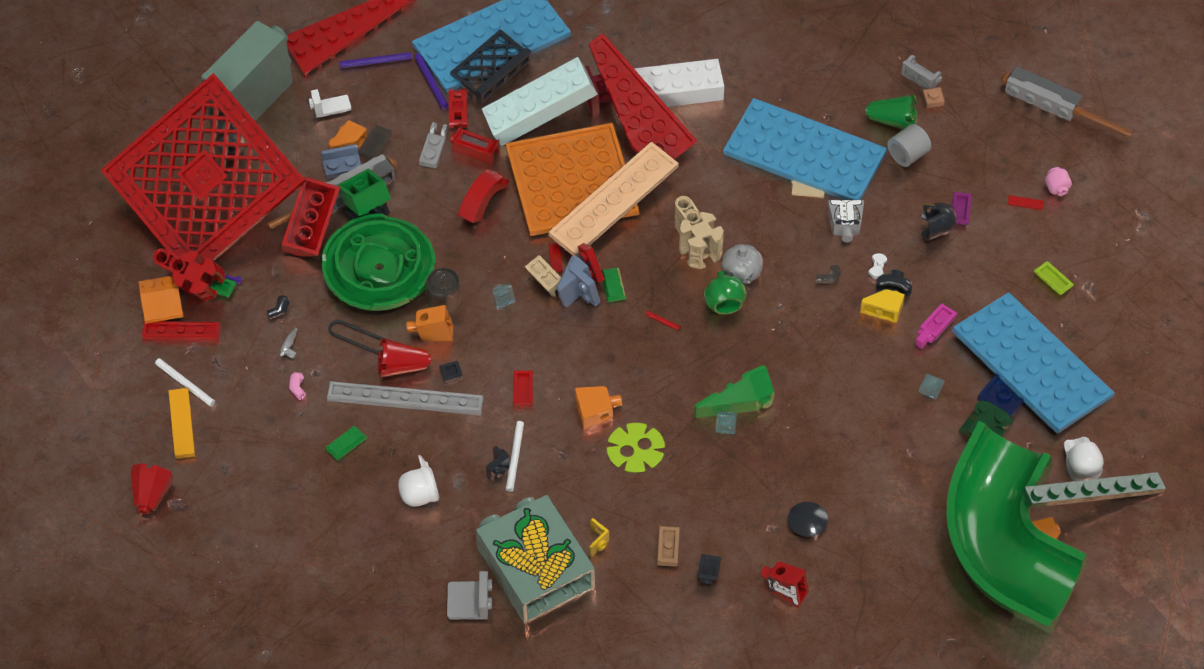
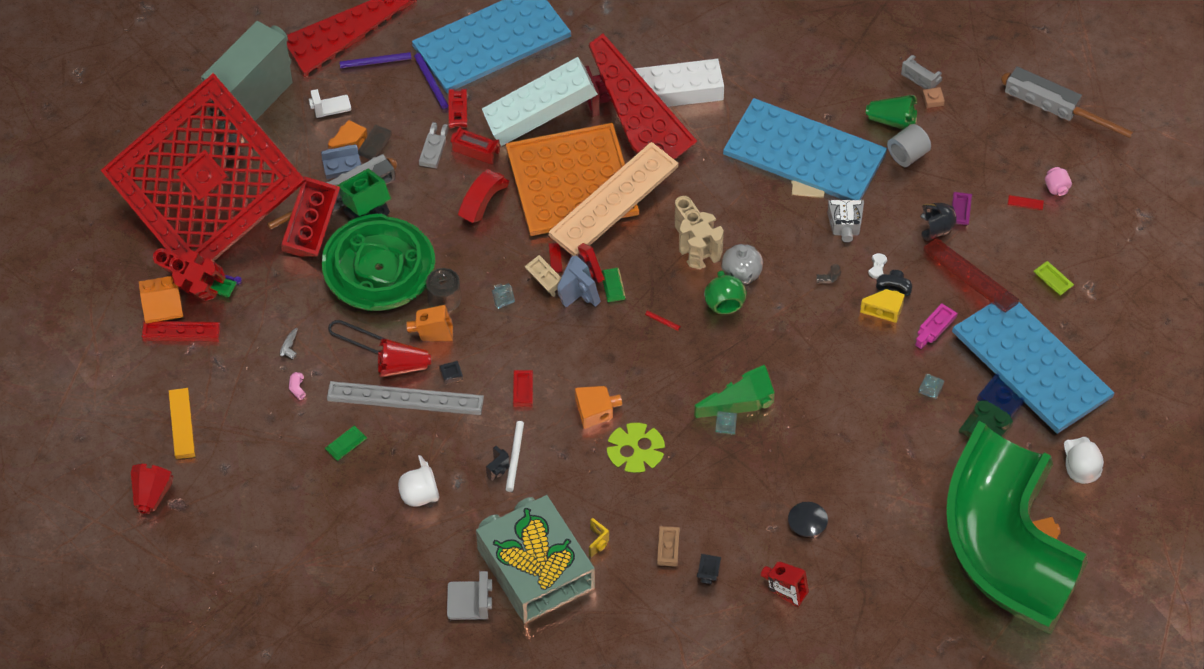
white bar [155,358,215,407] -> none
black arm [266,295,289,319] -> none
black fence [450,29,532,104] -> none
plate [1022,472,1166,508] -> none
none -> clear red tile [923,238,1019,313]

